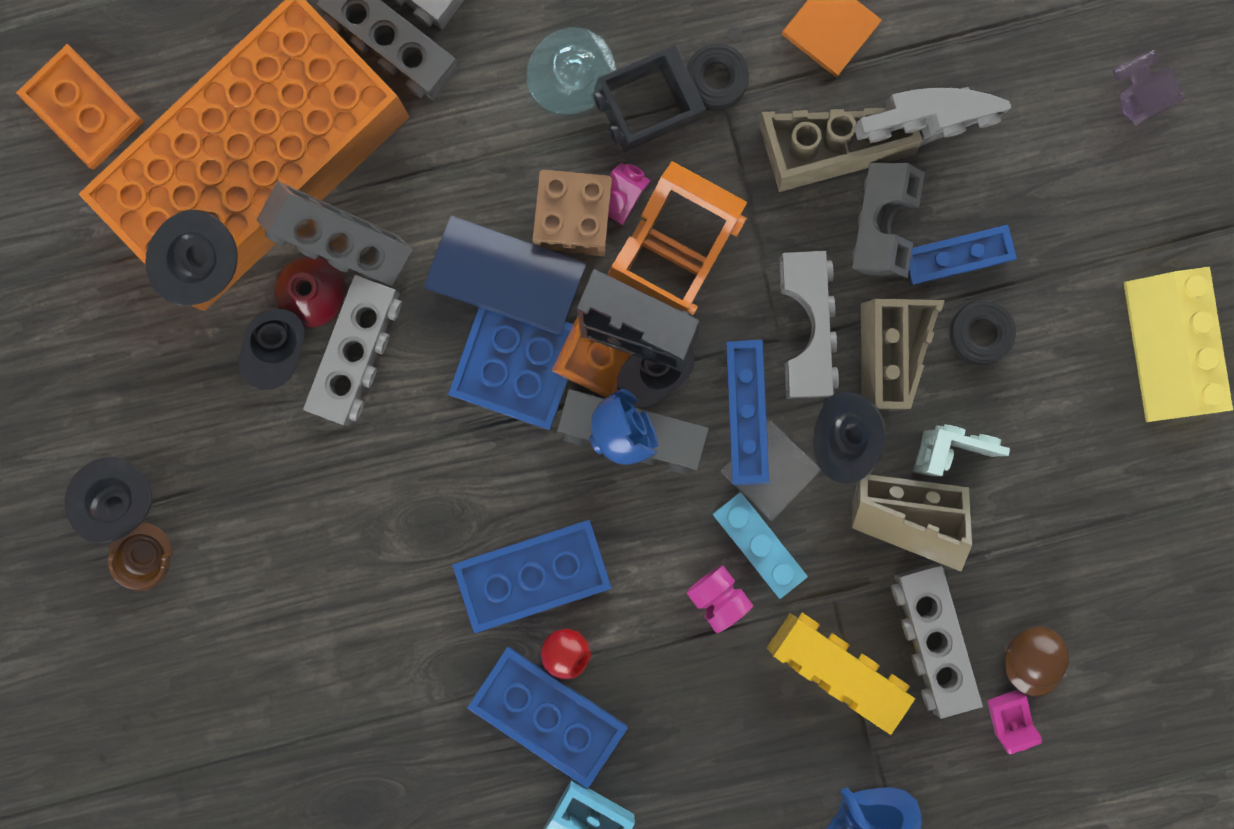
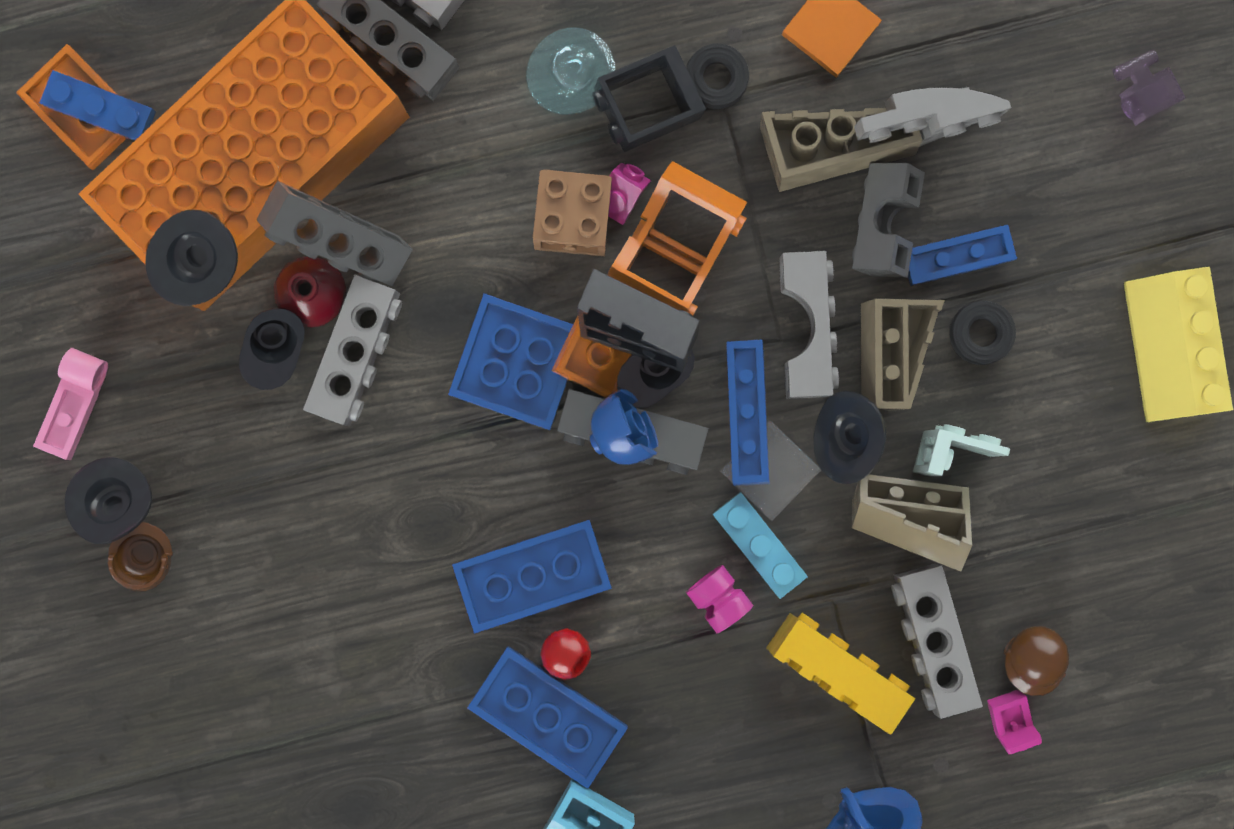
dark blue slope [425,216,586,336] -> none
none -> bright pink plate [33,348,108,460]
none -> blue plate [39,70,156,141]

